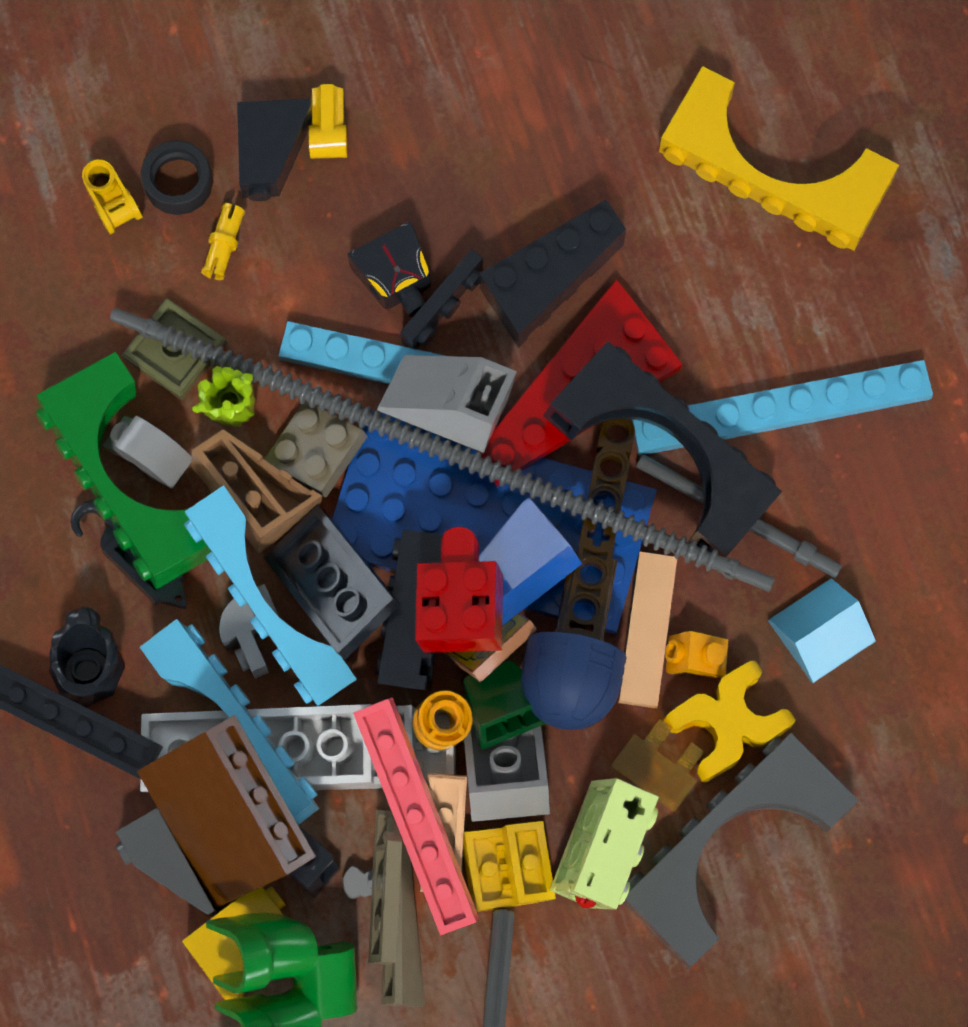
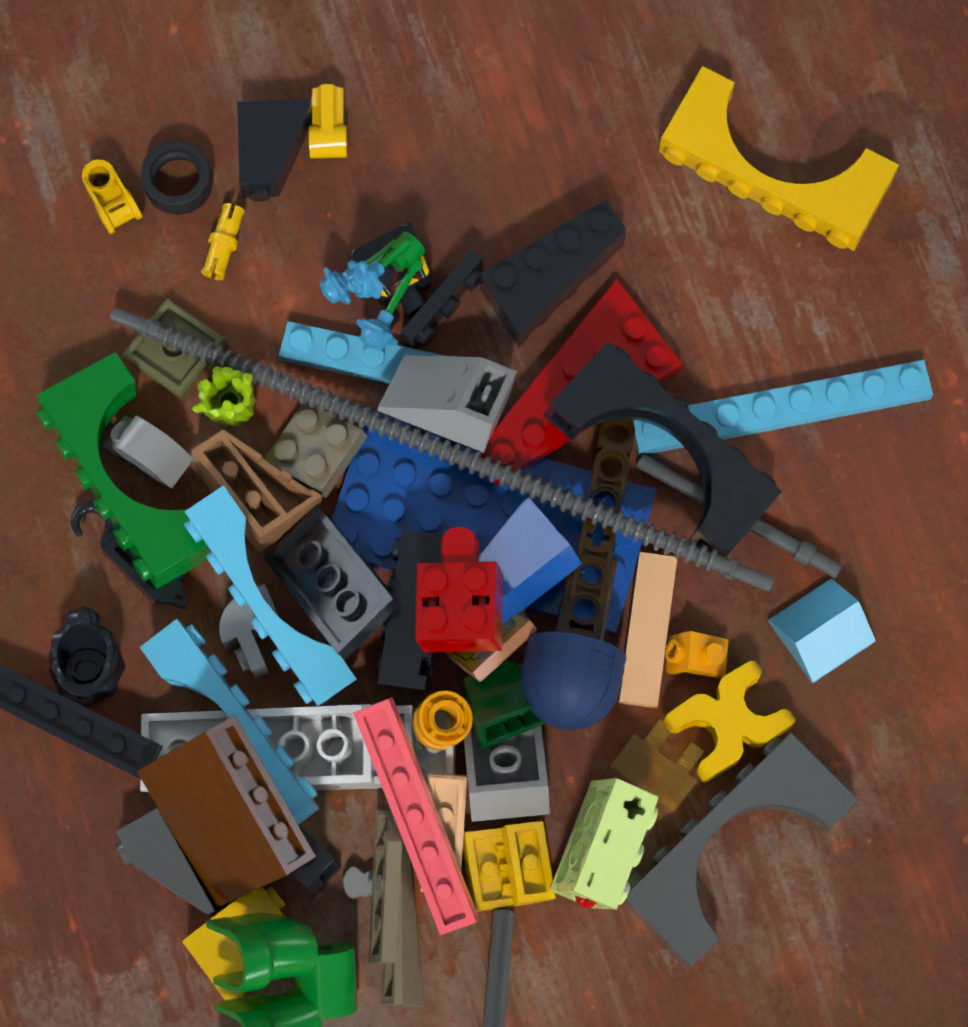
none -> dark azure plant [319,231,425,350]

